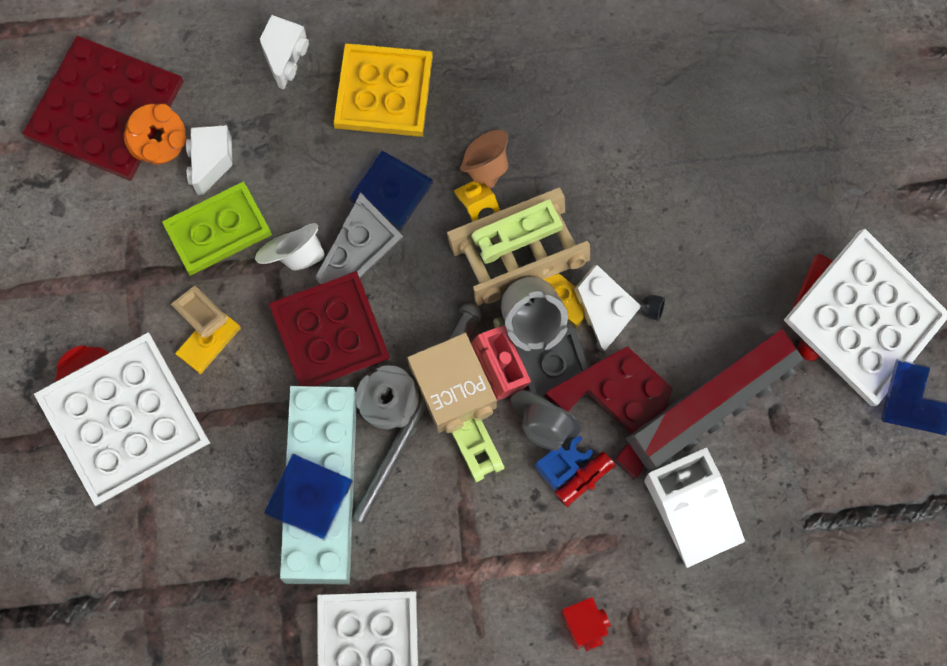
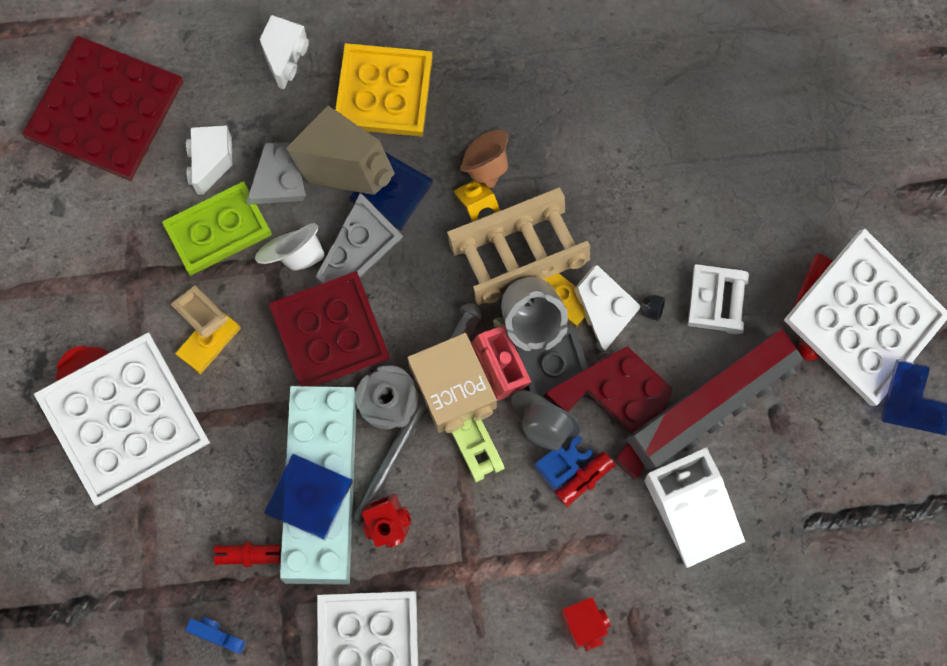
orange plate [124,104,186,165] -> none
yellowish green plate [471,199,563,264] -> none
none -> blue plate [185,616,246,655]
none -> red pin [214,542,281,567]
none -> light grey wing [246,142,306,205]
none -> dark tan slope [287,106,395,195]
none -> red brick [362,493,412,548]
none -> white plate [687,264,749,334]

